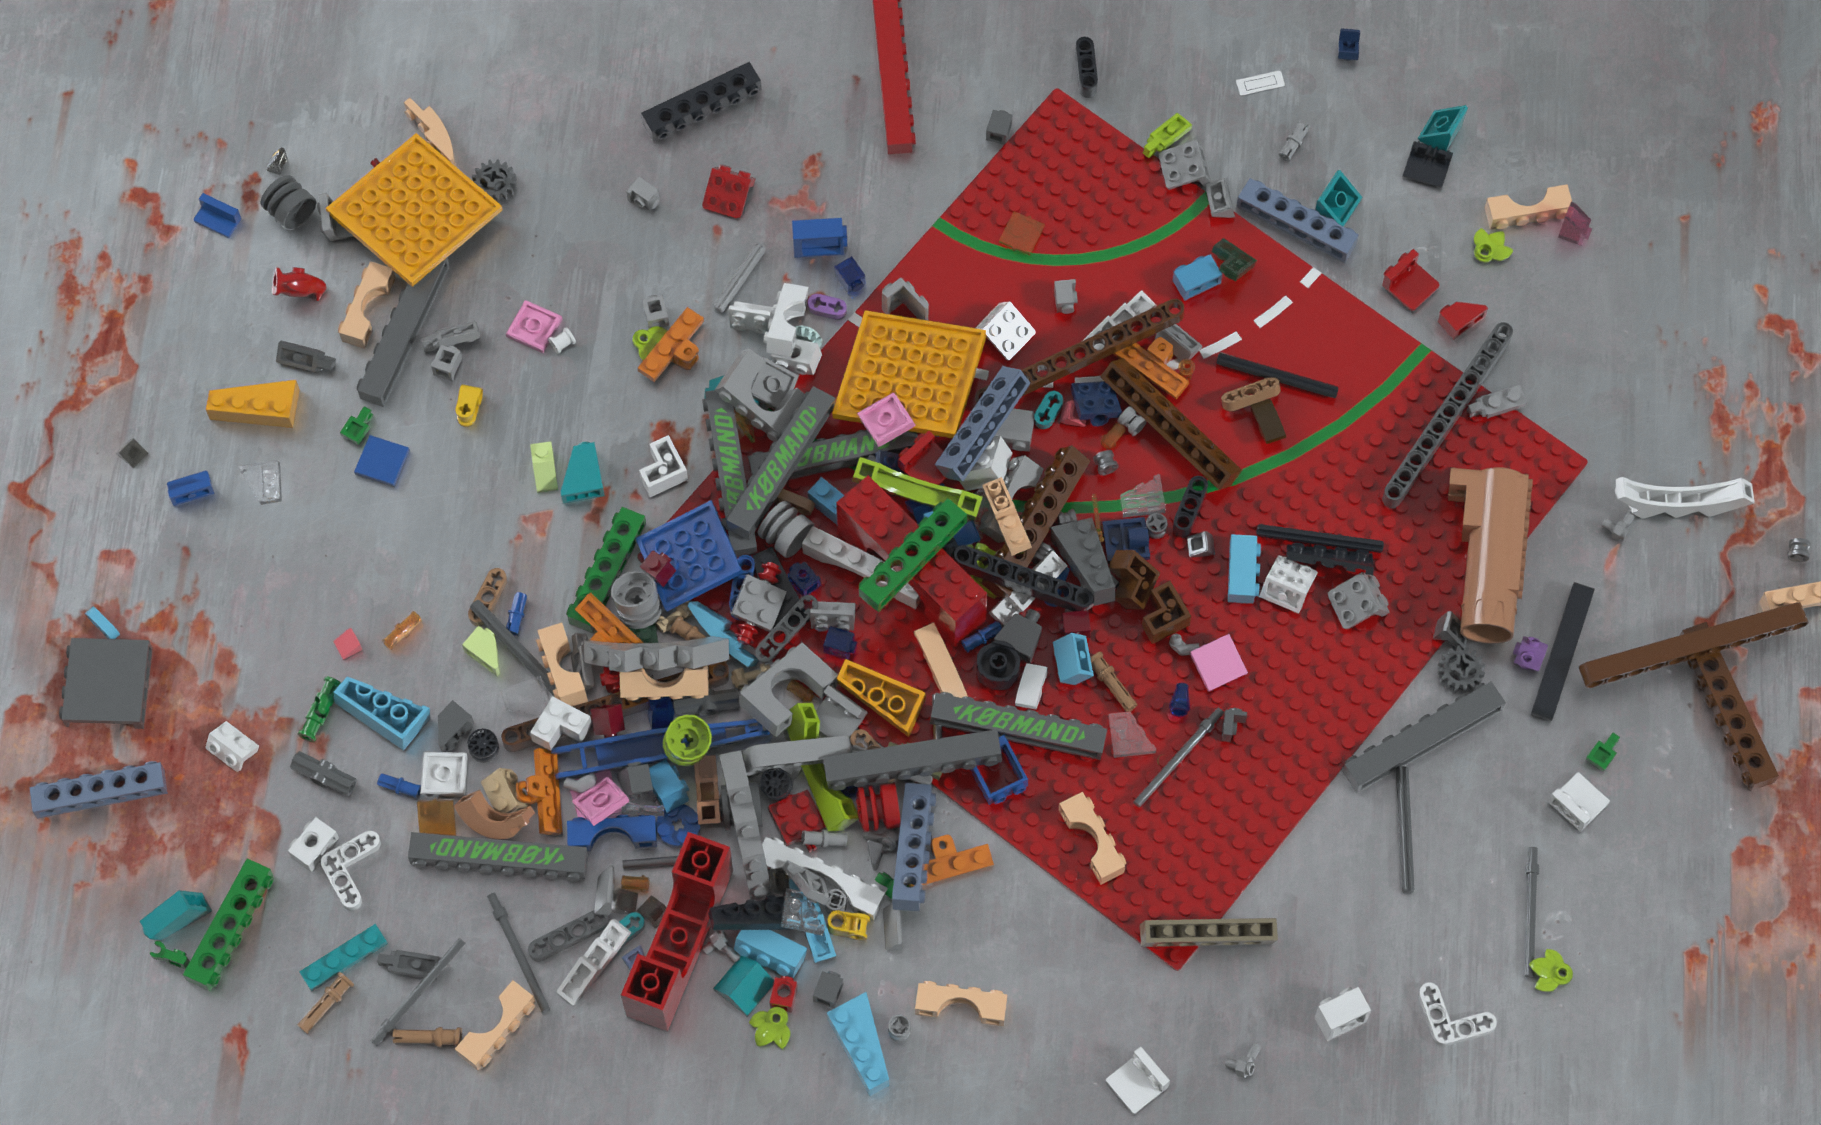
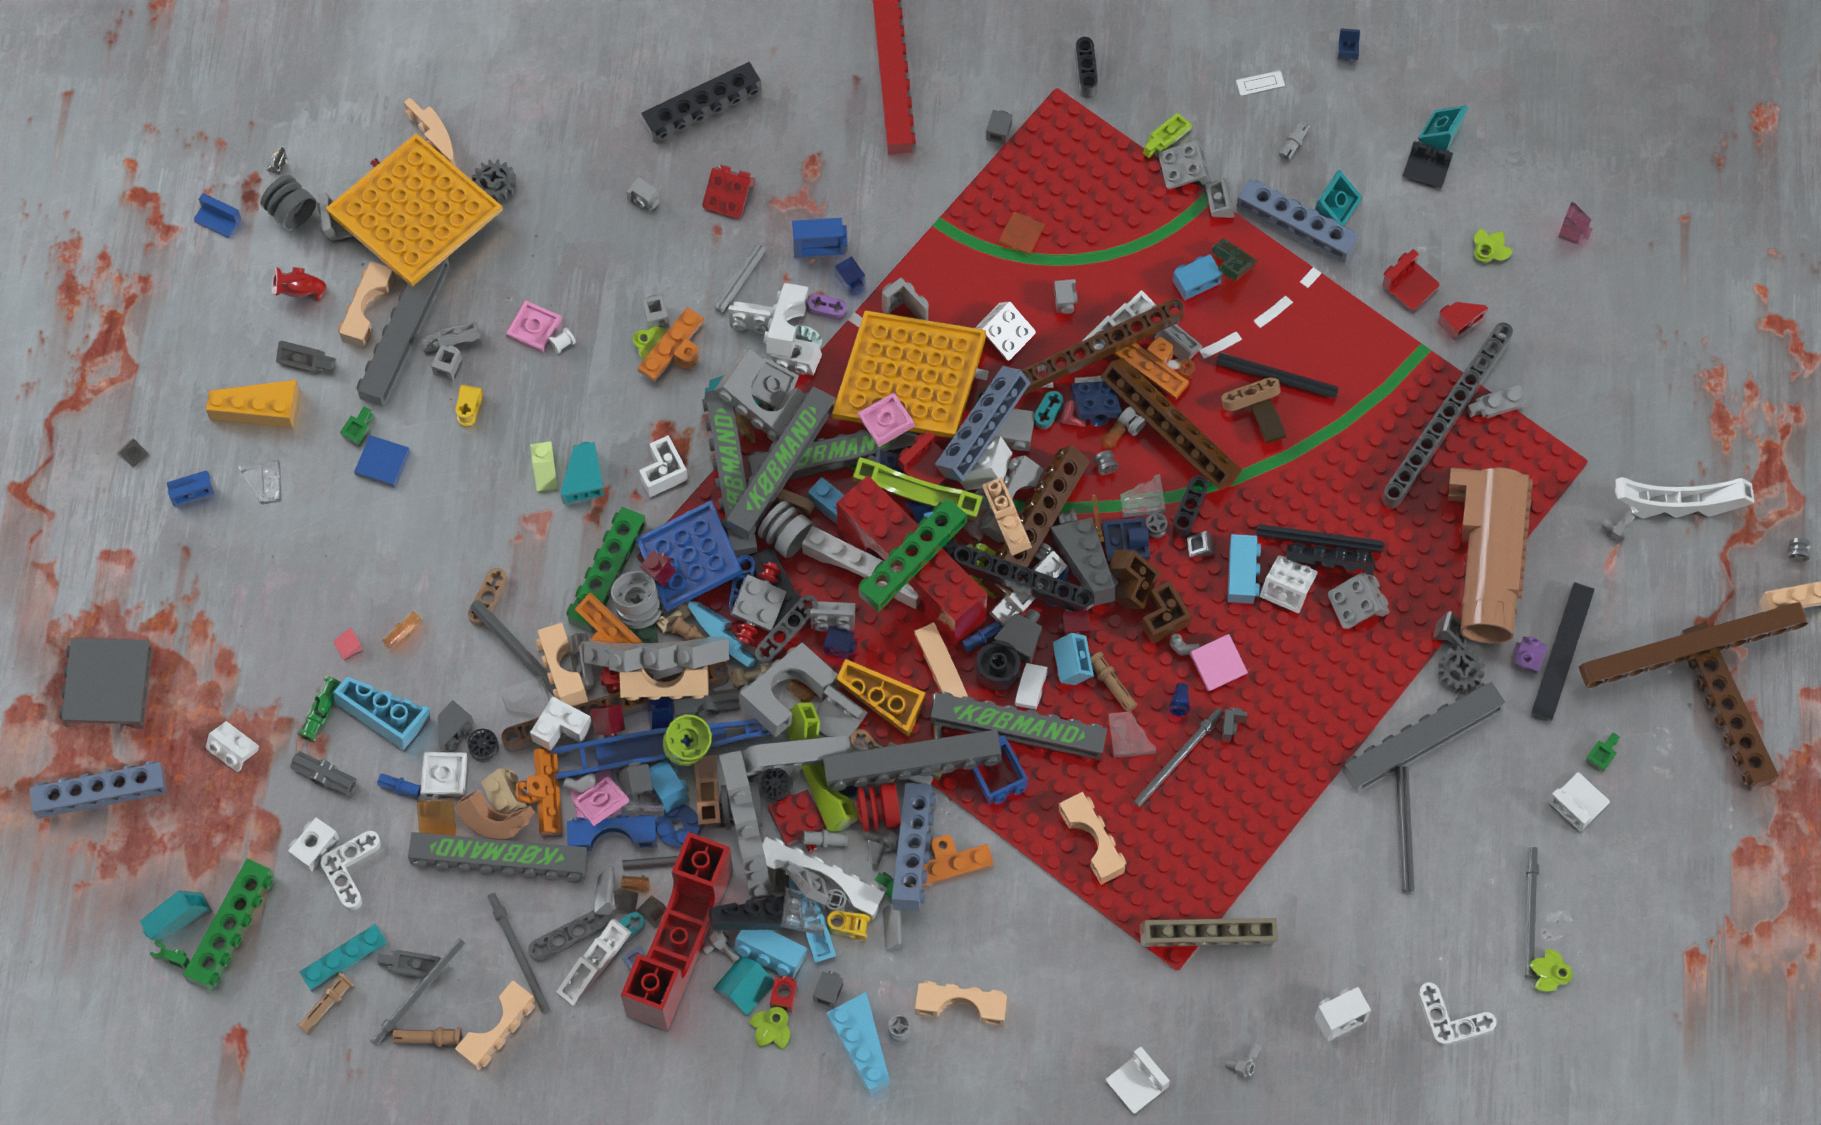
medium azure beam [85,606,120,639] -> none
yellowish green slope [462,626,500,677] -> none
blue axle [506,592,527,636] -> none
clear blue brick [788,561,821,597] -> none
blue slope [953,520,981,546] -> none
light nougat arch [1484,184,1573,229] -> none

